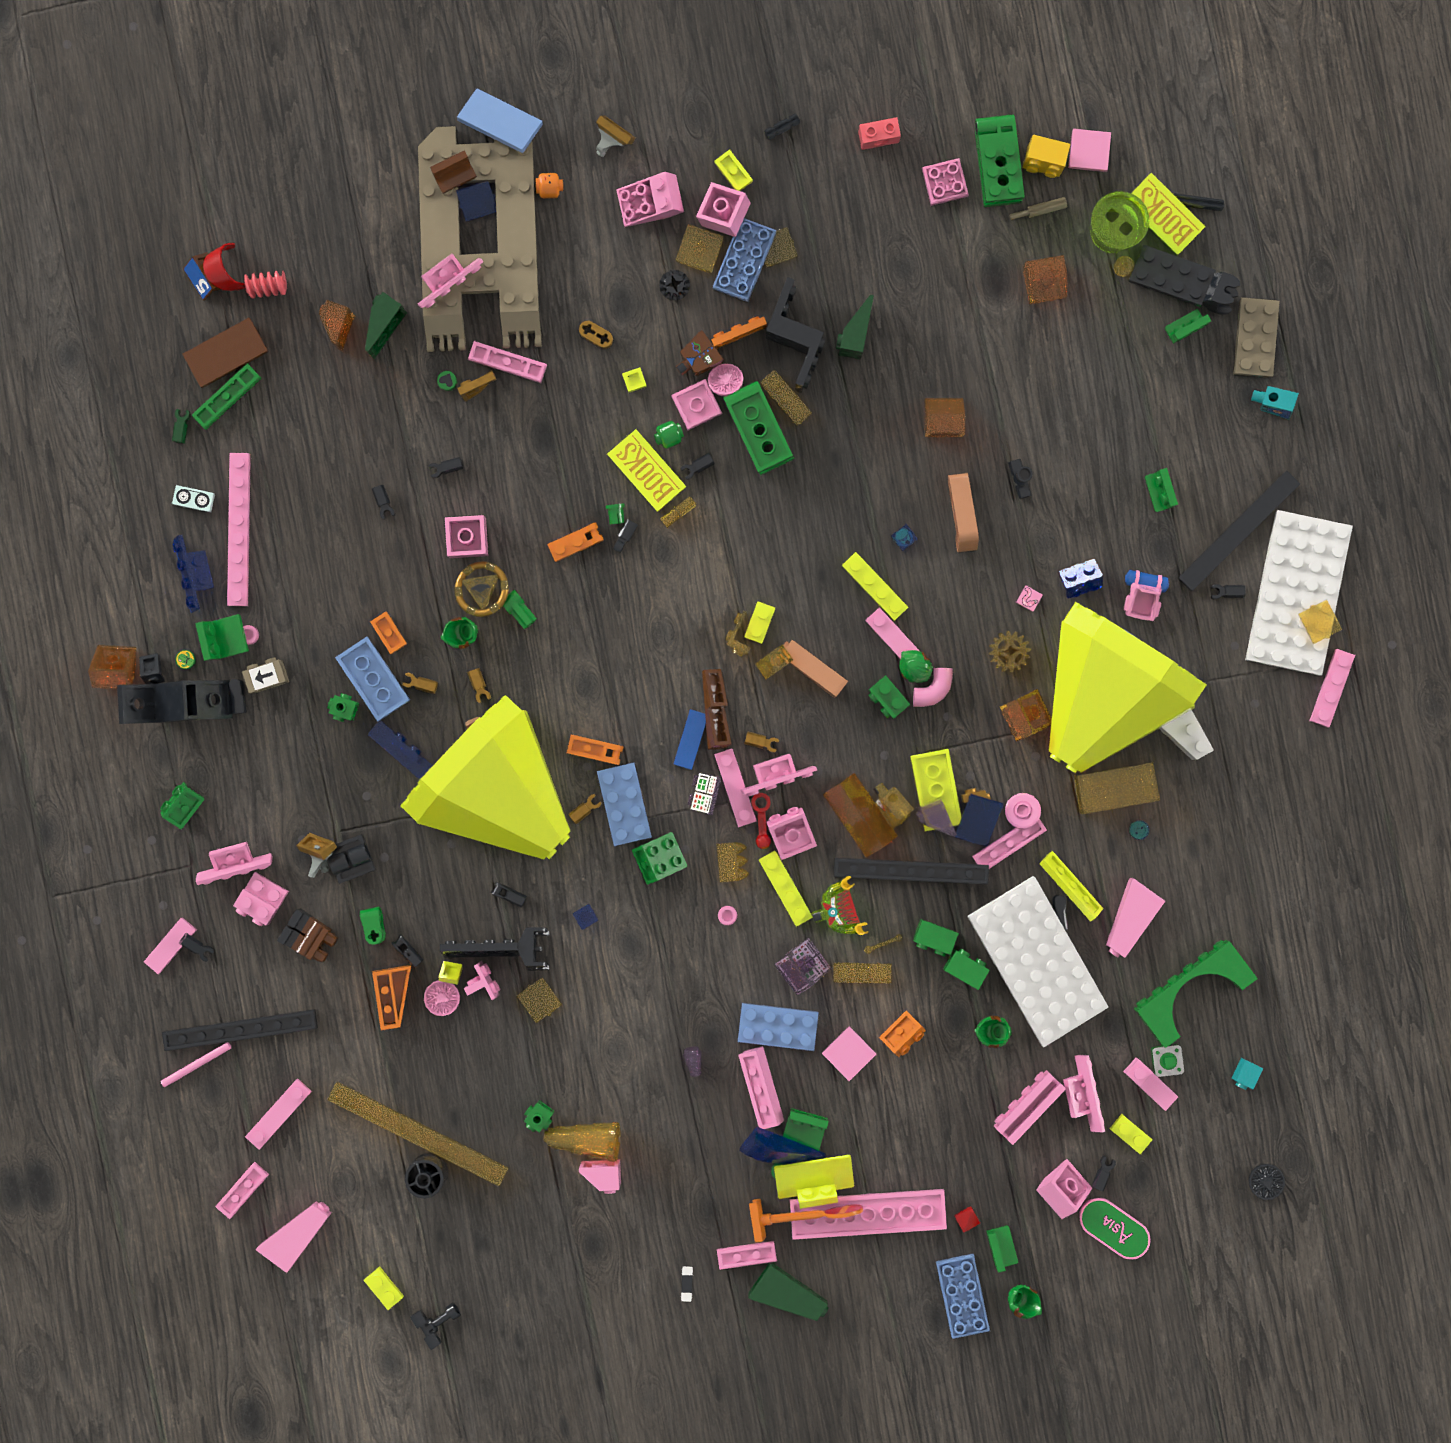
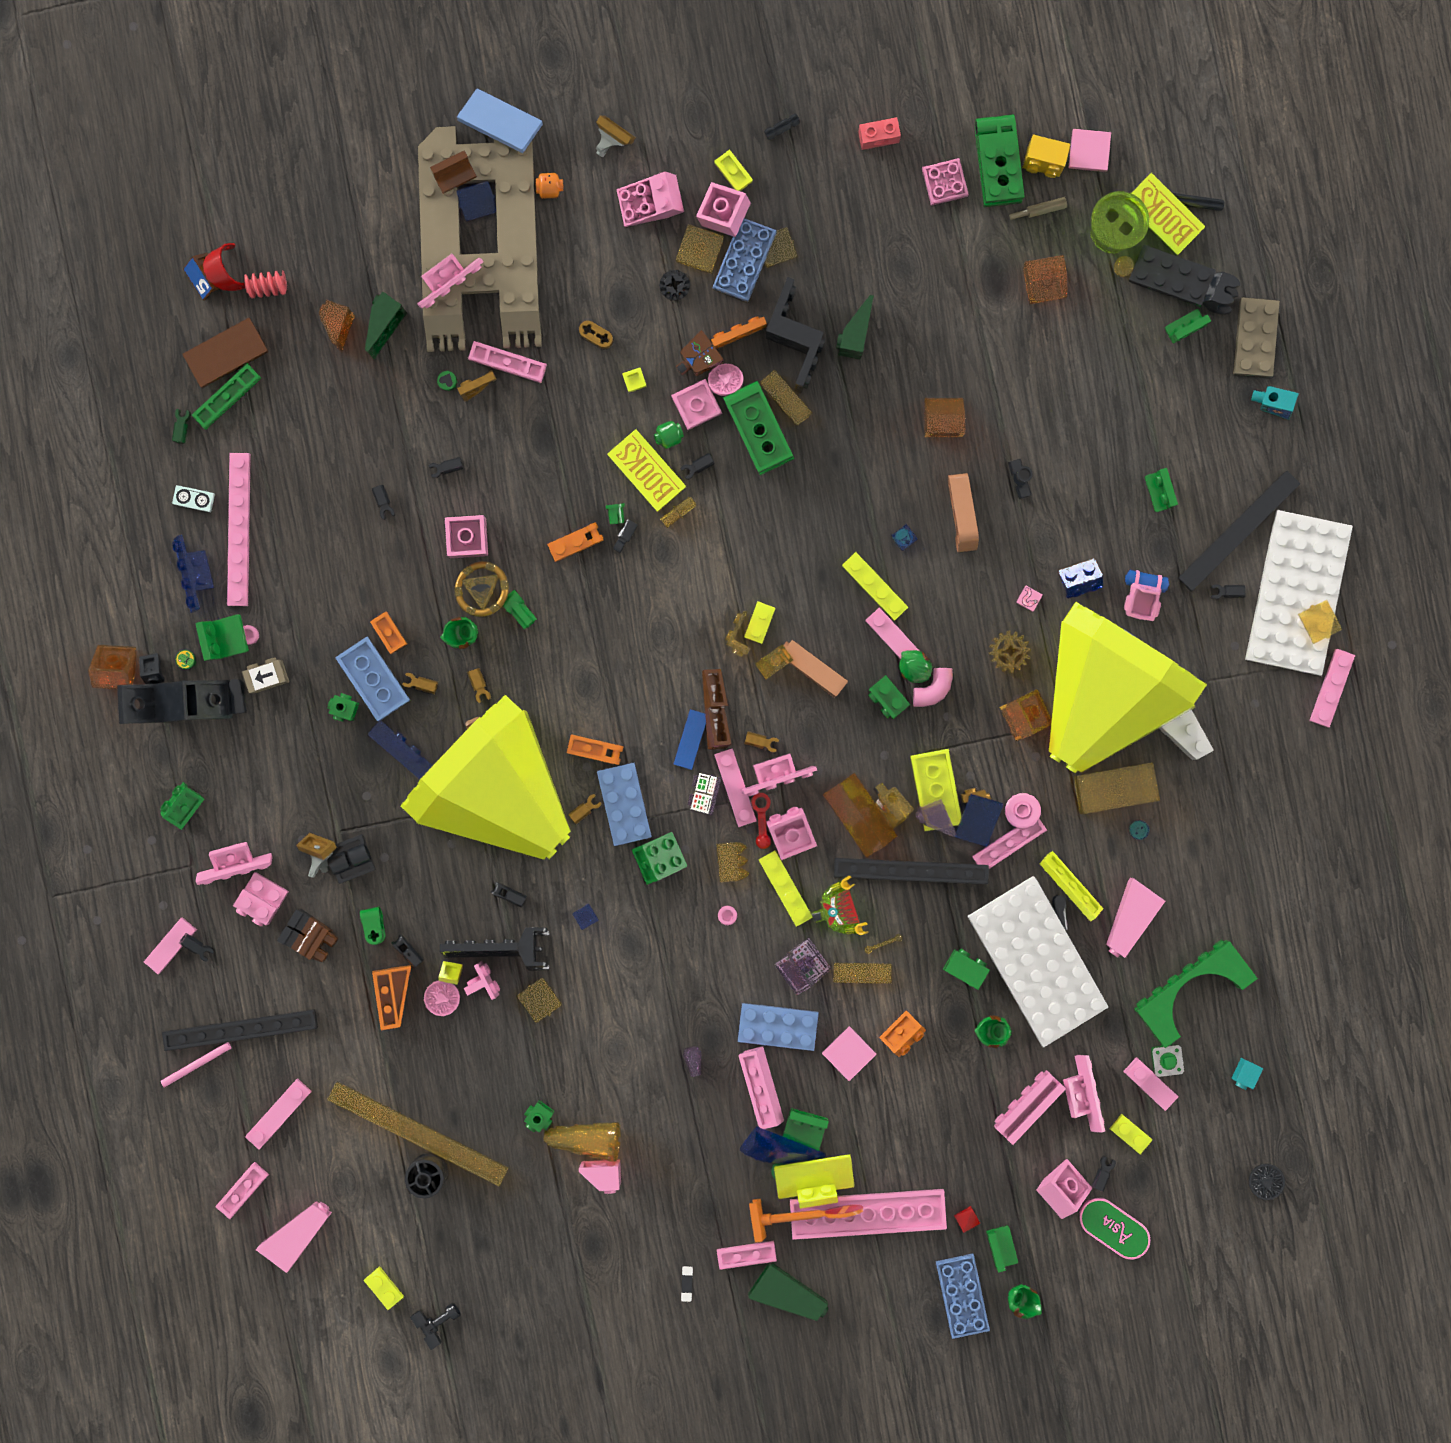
green brick [913,919,959,957] -> none

